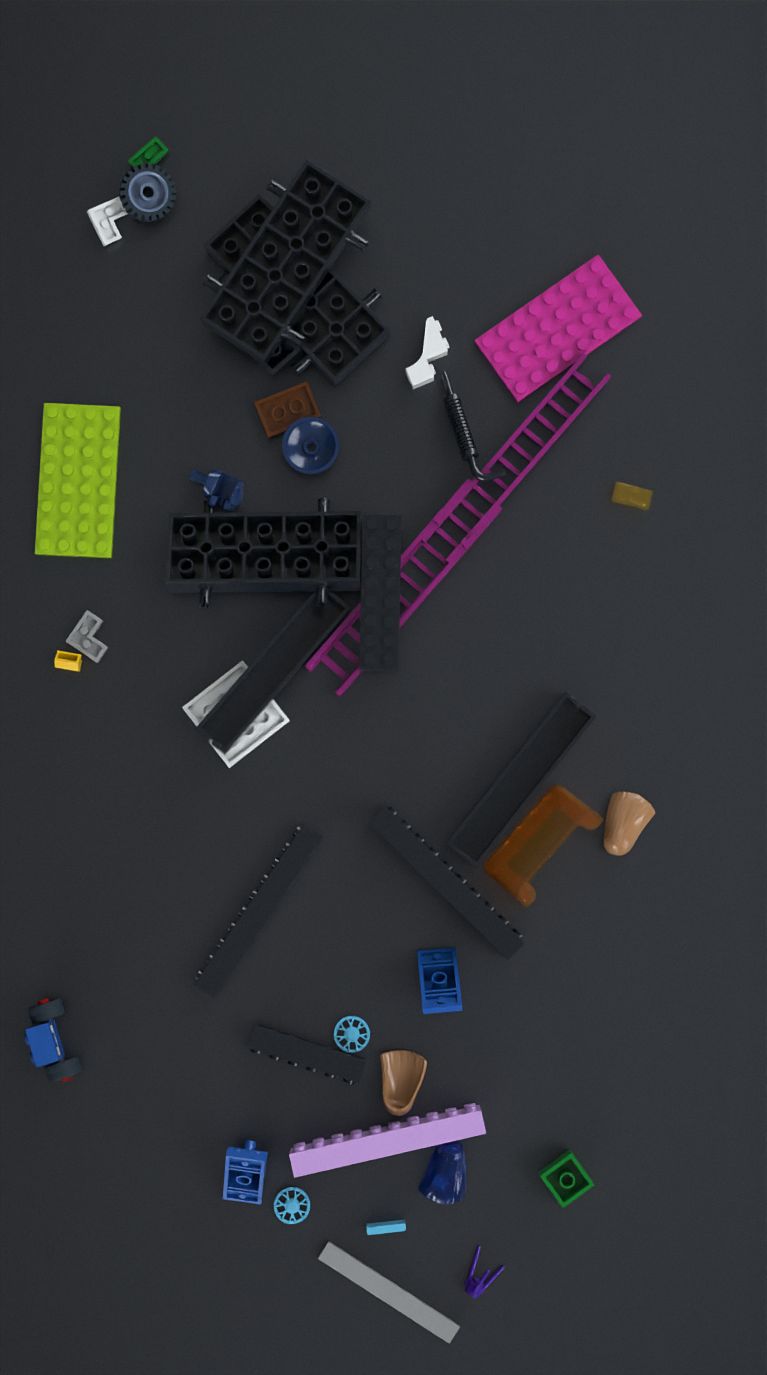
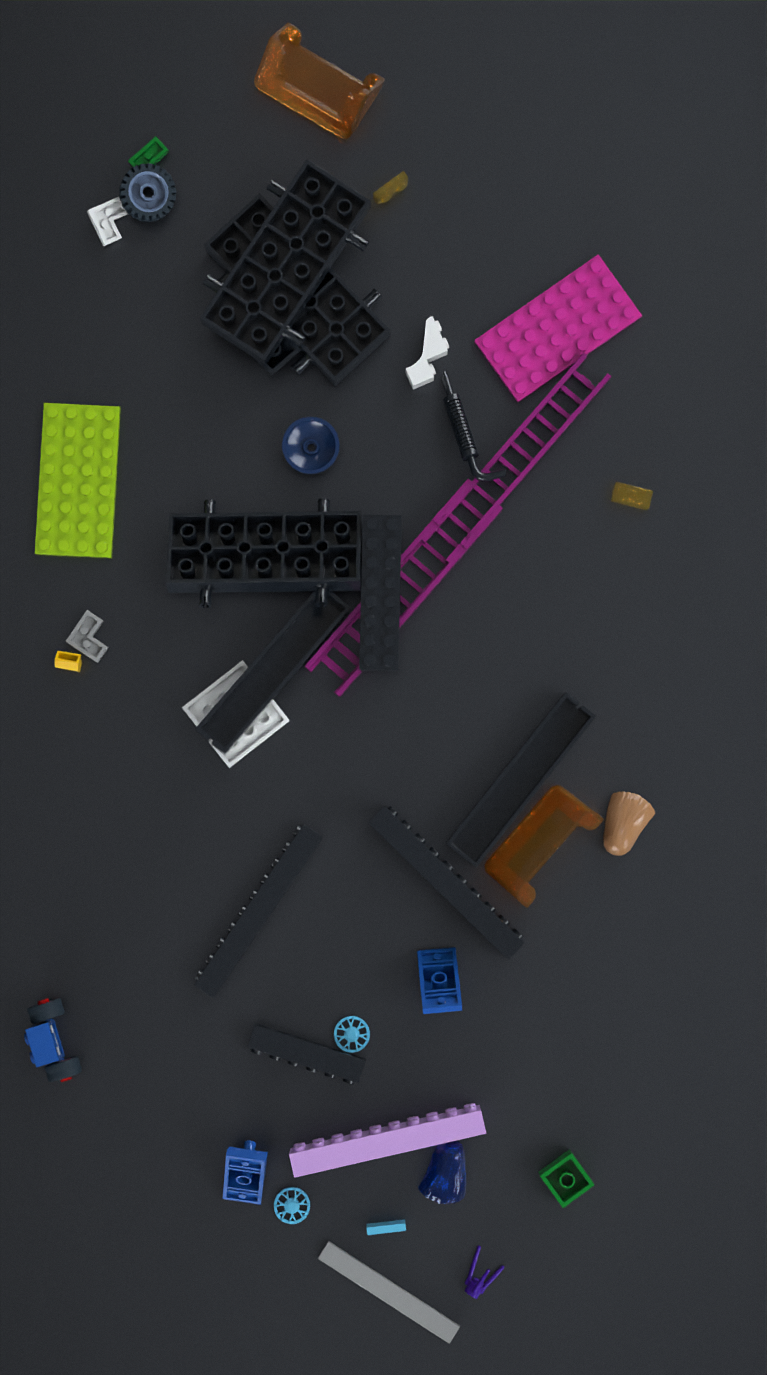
dark blue piece [189,469,244,512] -> none
reddish brown plate [254,381,321,439] -> none
medium nougat hair [380,1050,427,1116] -> none
none -> clear orange windscreen [254,22,385,139]
none -> clear yellow plate [373,171,408,204]

